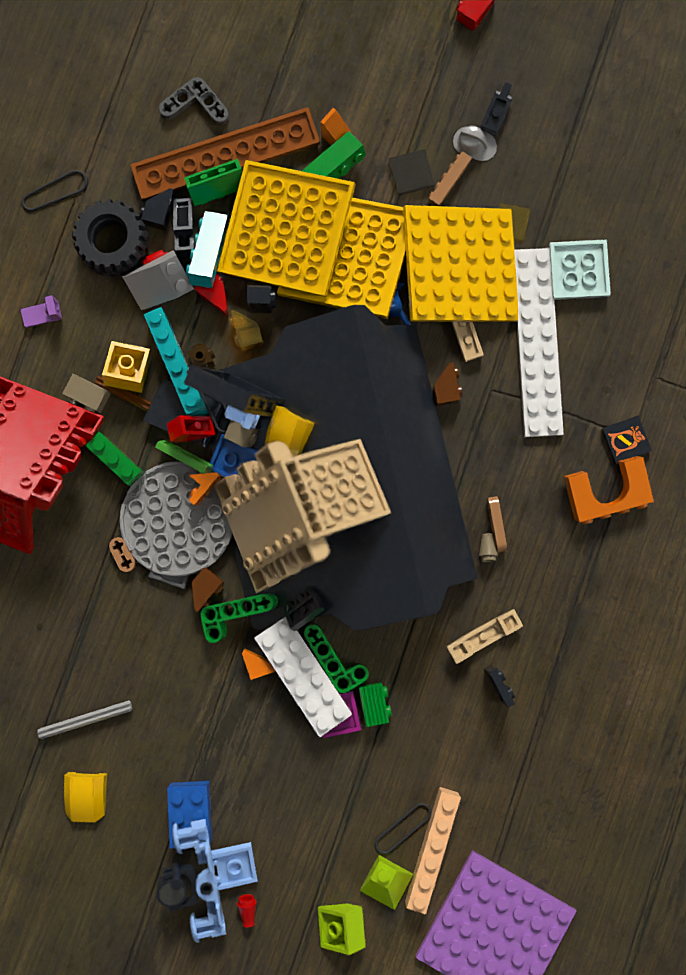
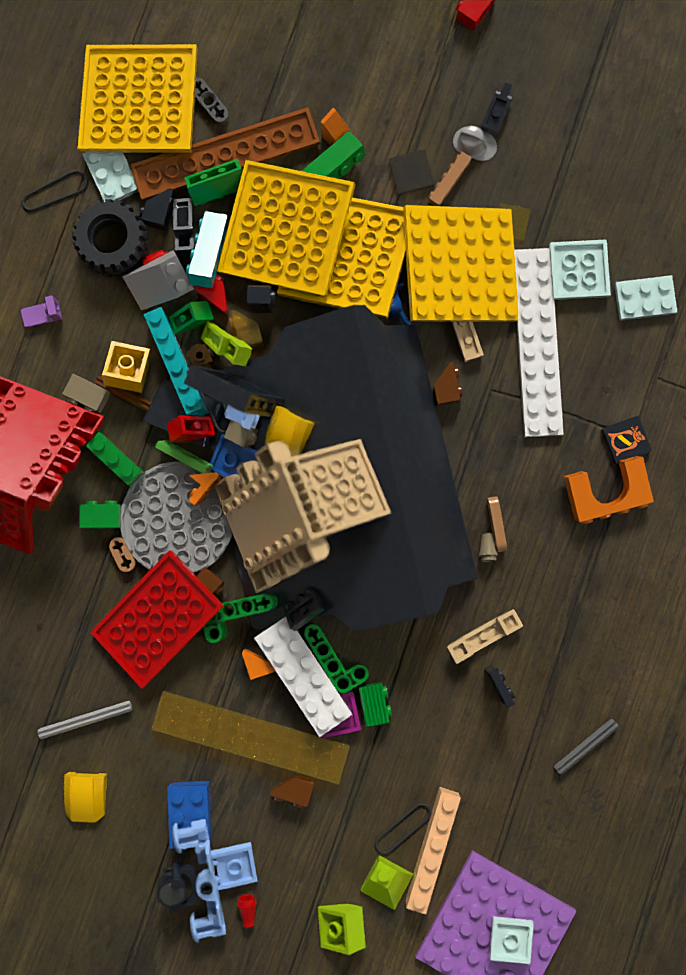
none -> yellow plate [78,45,198,153]
none -> green brick [80,501,122,528]
none -> light aqua plate [83,152,139,203]
none -> red plate [90,550,224,689]
none -> clear yellow plate [151,691,350,785]
none -> green slope [169,301,214,335]
none -> lime slope [201,322,252,366]
none -> reddish brown slope [270,774,315,808]
none -> light aqua plate [489,917,534,964]
none -> dark grey axle [554,719,619,775]
none -> light aqua plate [614,275,677,321]

